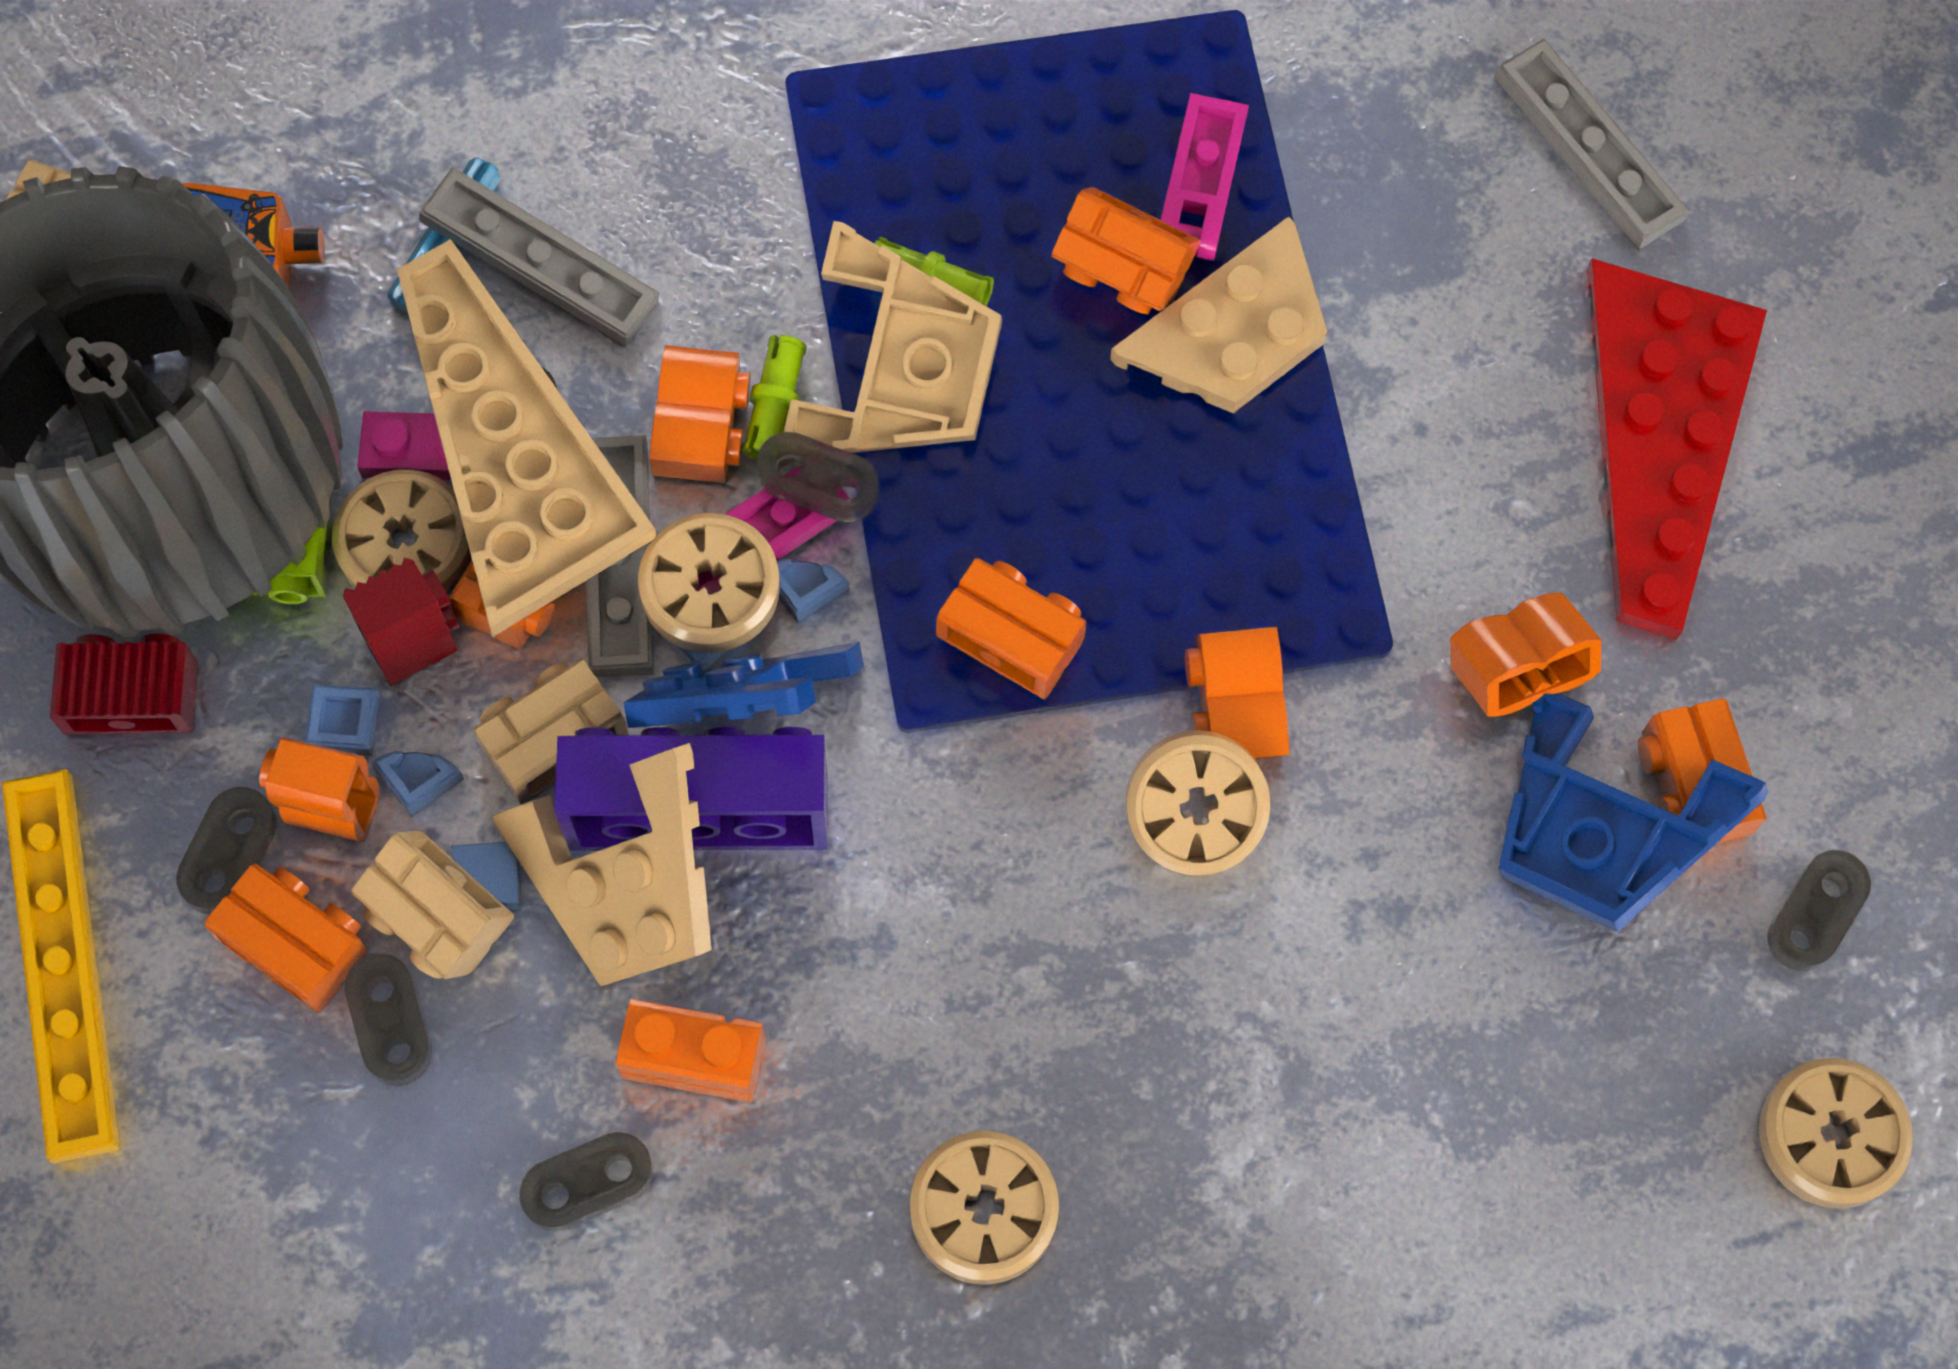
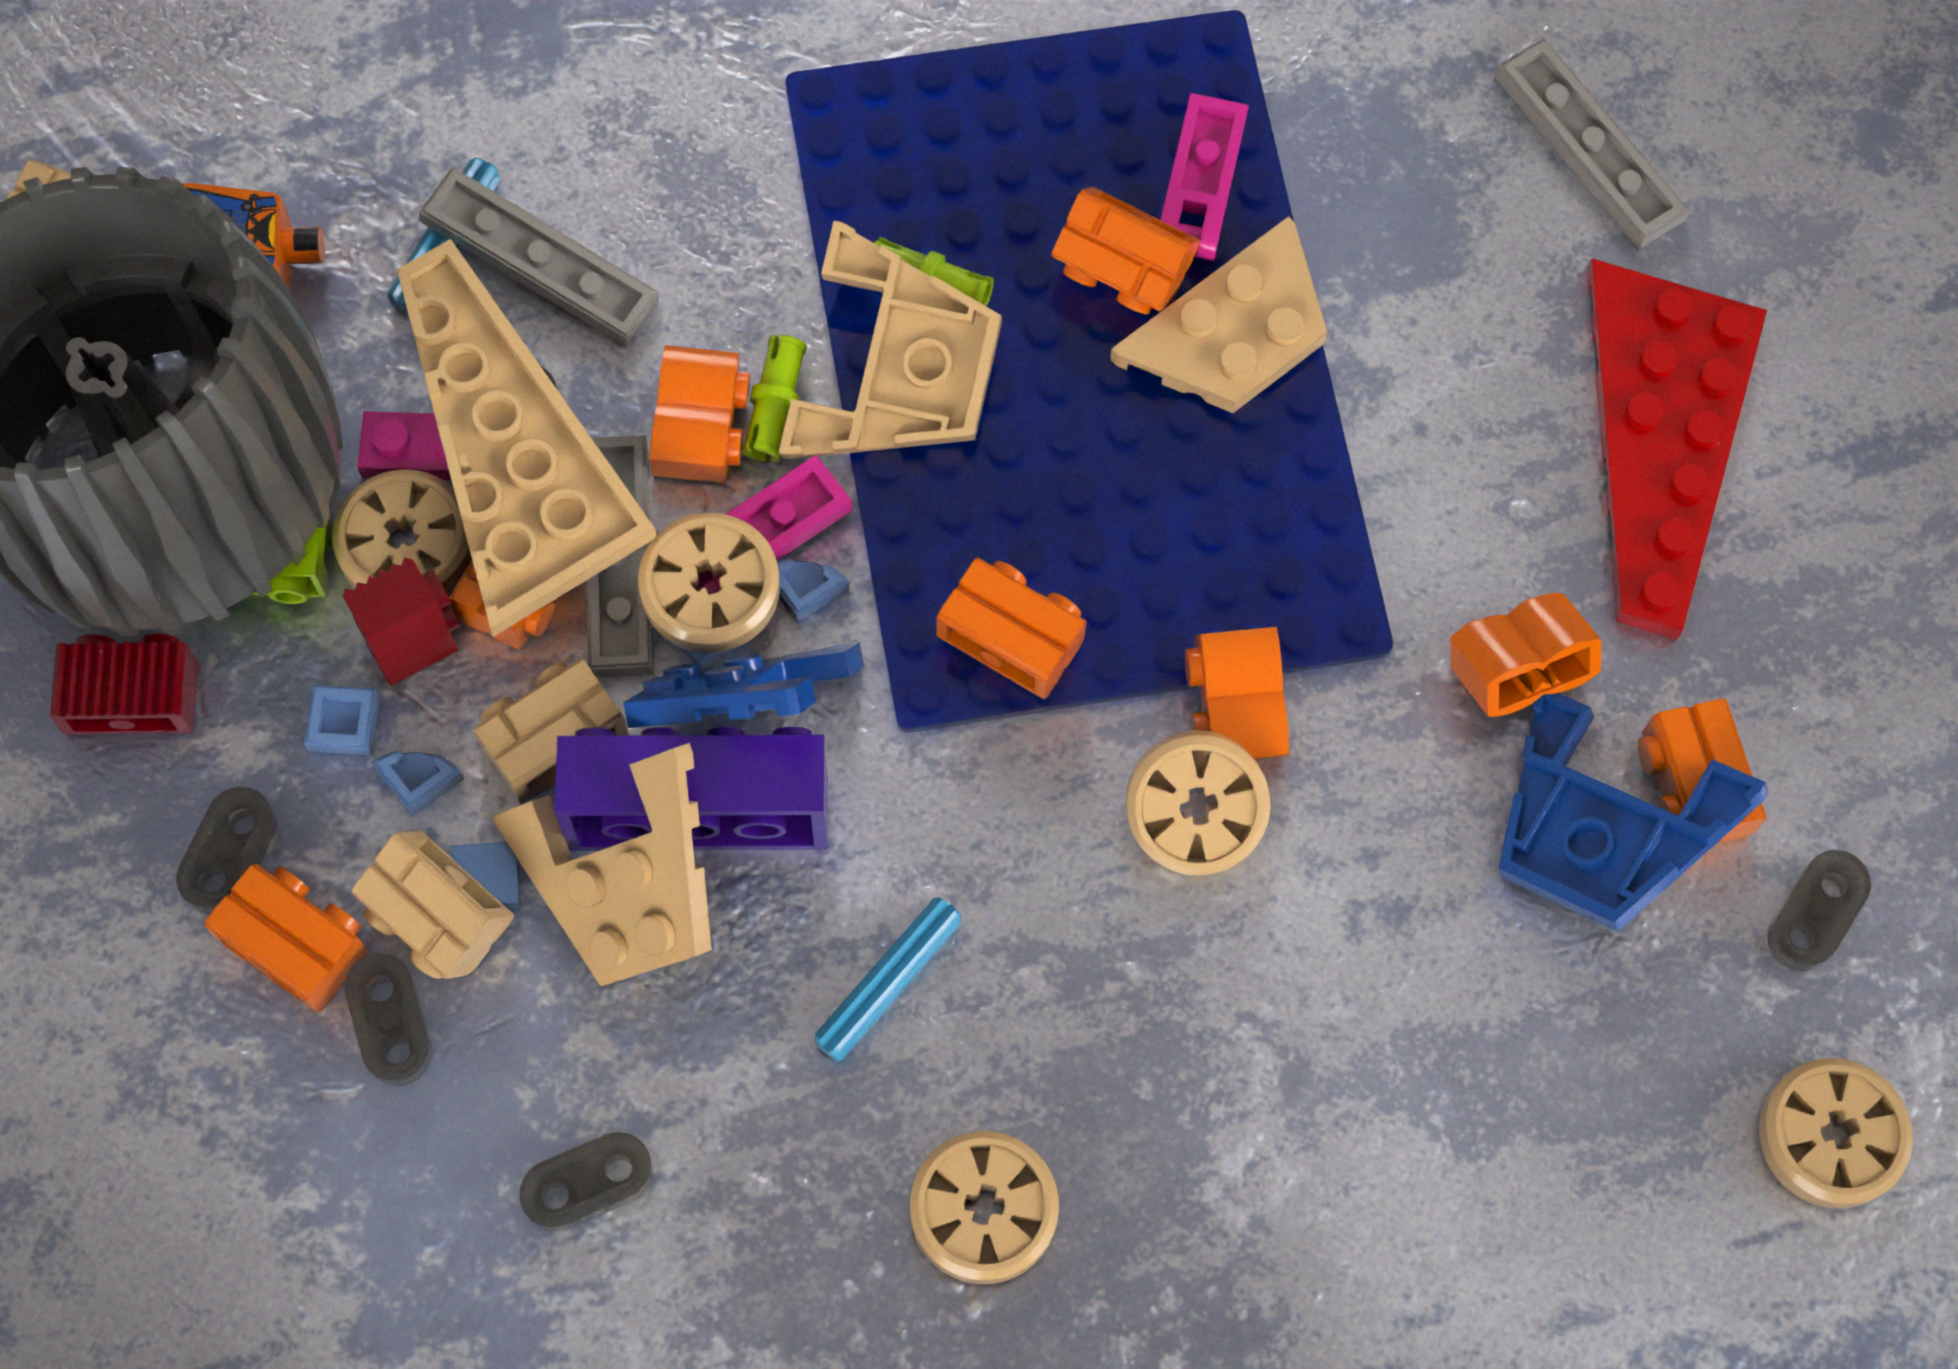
yellow tile [2,769,120,1164] -> none
orange brick [259,737,380,842] -> none
orange brick [616,999,766,1103] -> none
clear smoke plate [757,432,879,522] -> none
none -> dark azure axle [814,897,961,1061]

